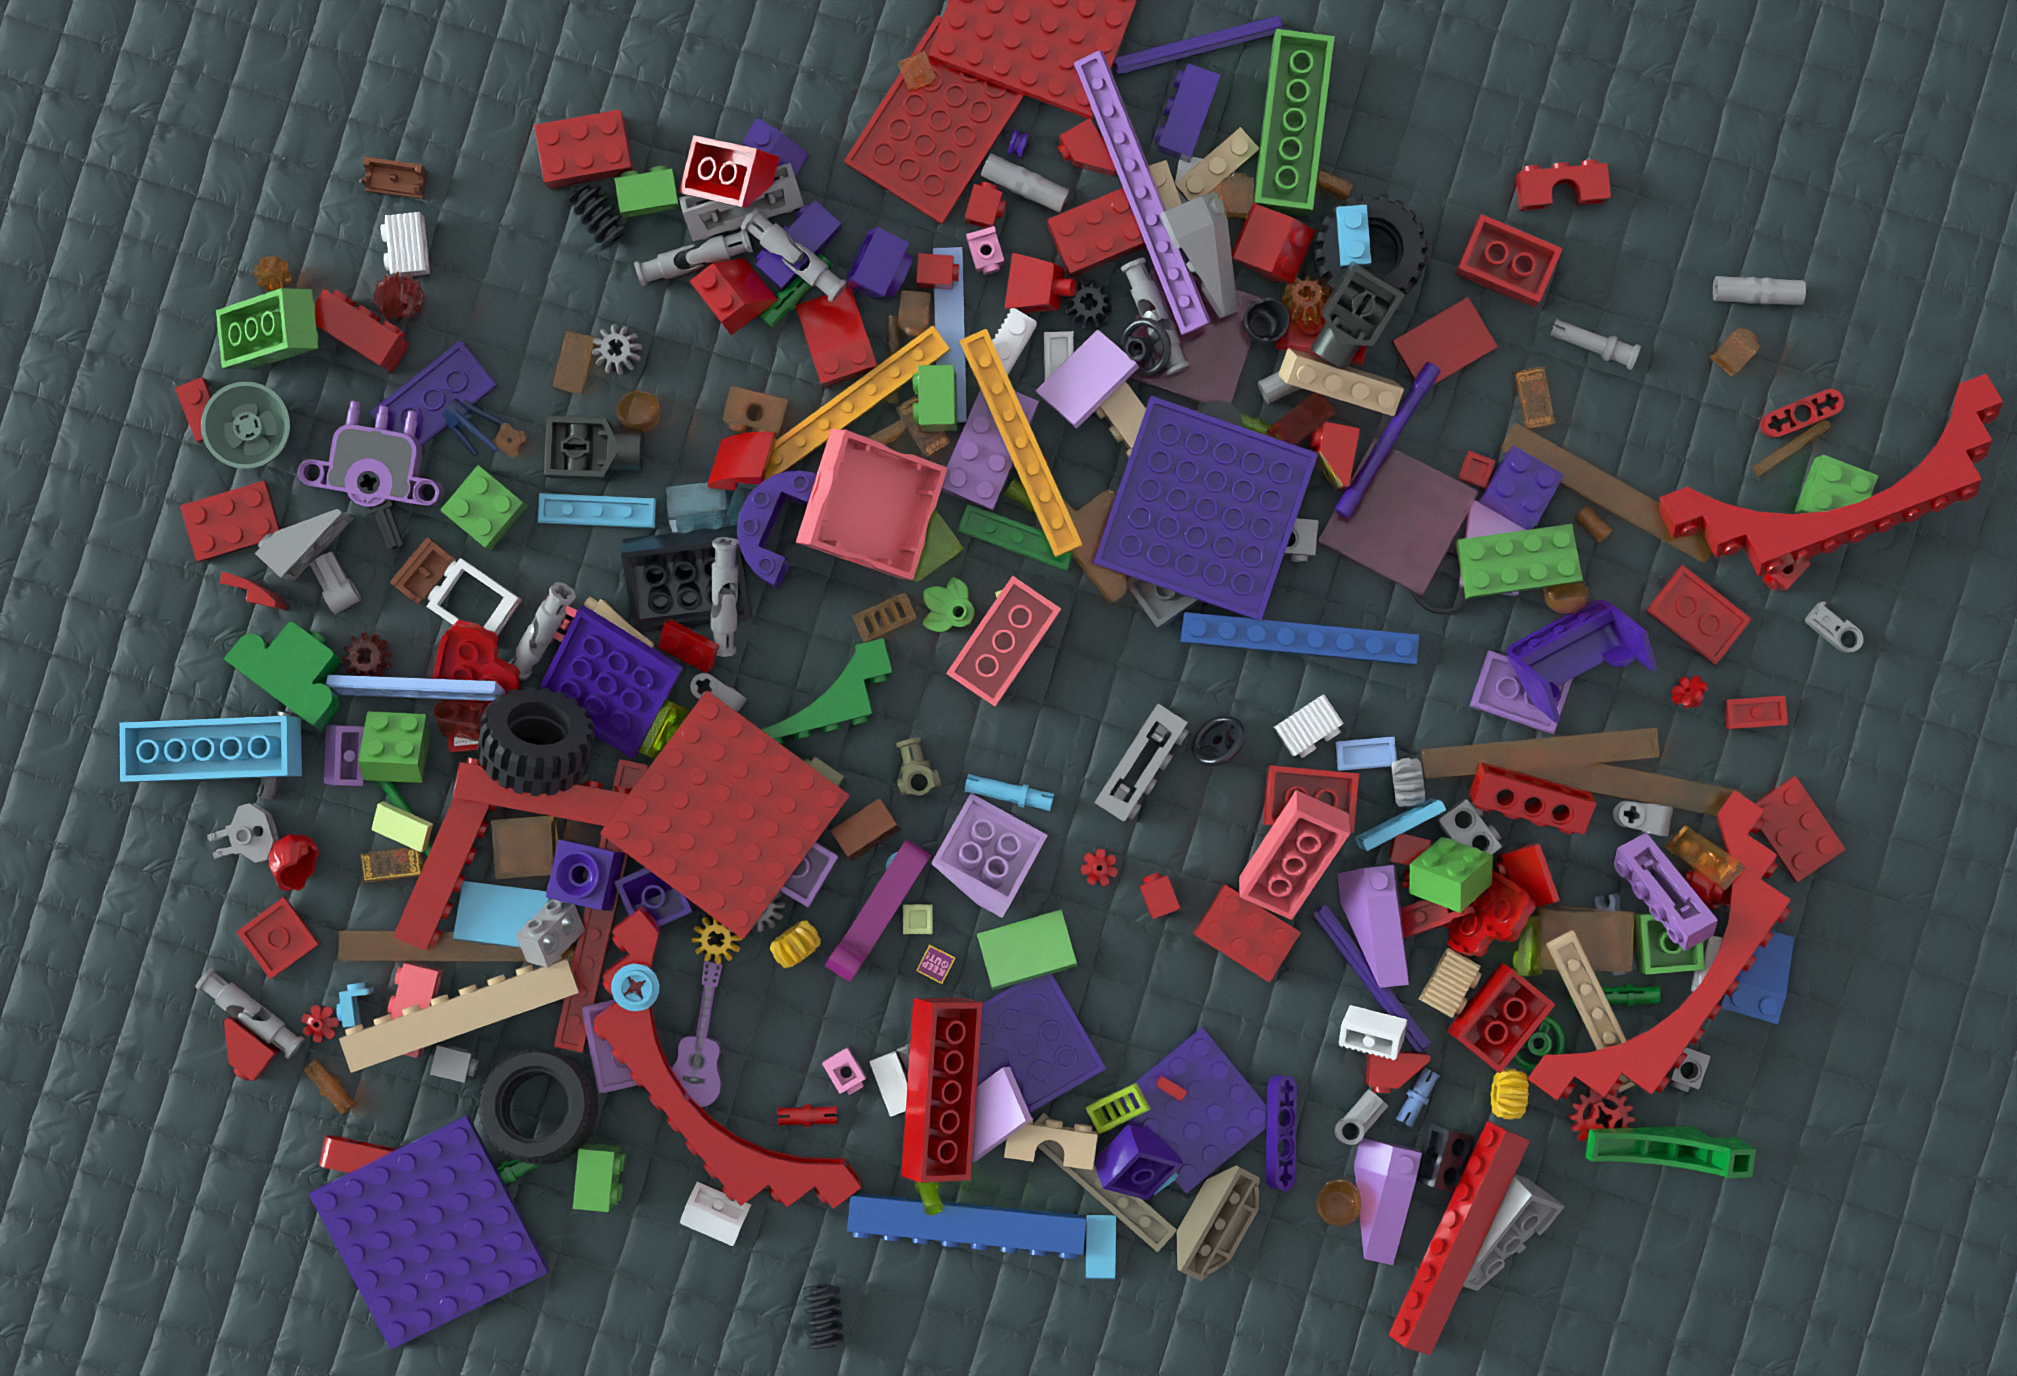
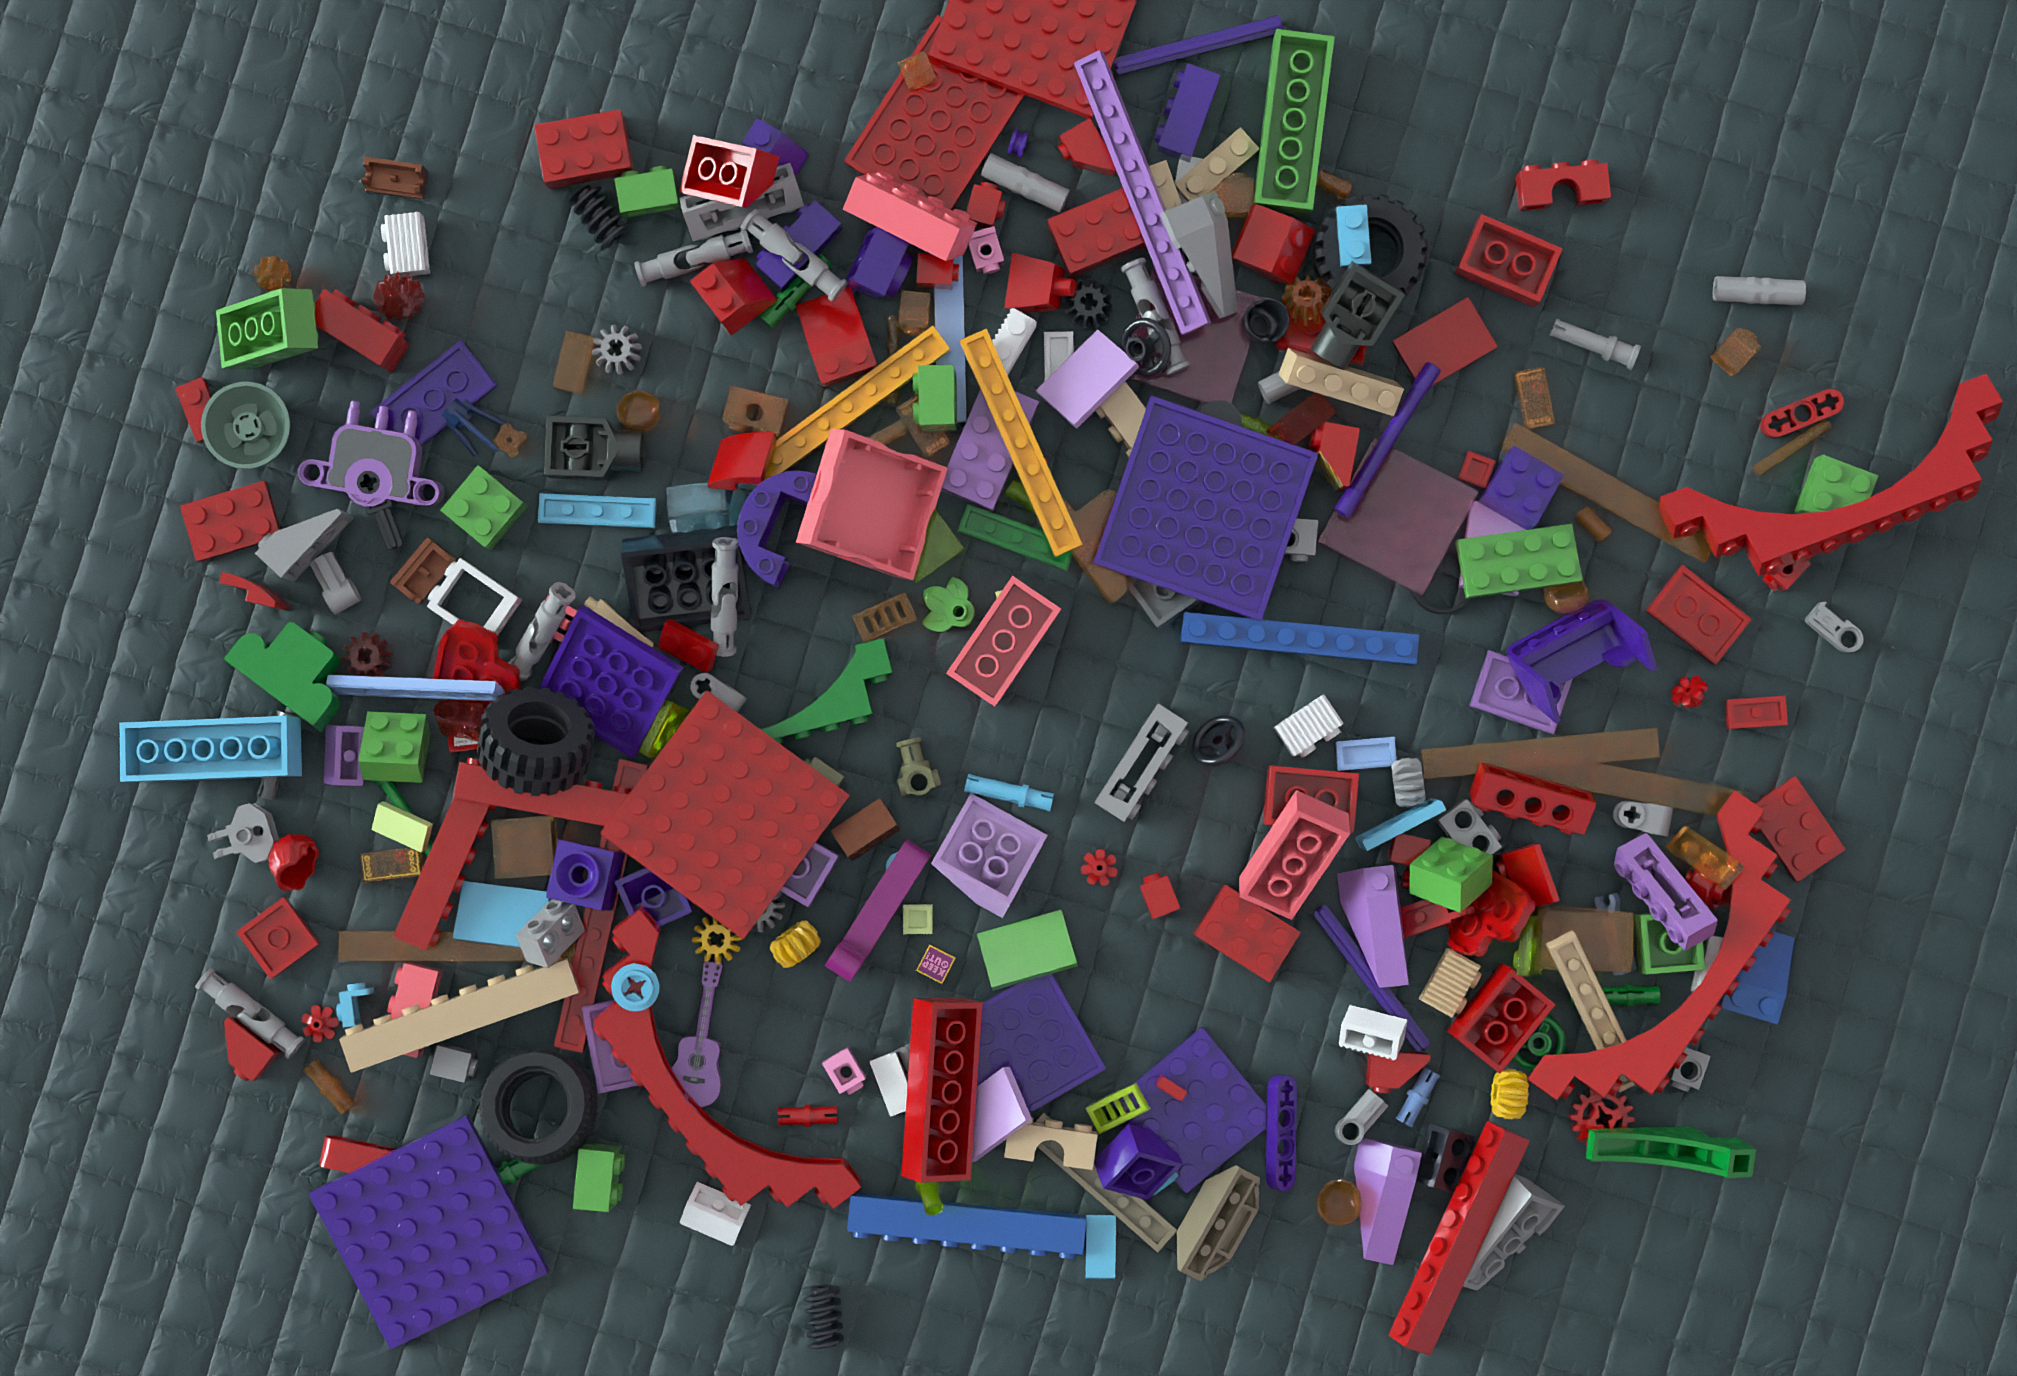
none -> coral brick [843,170,977,261]

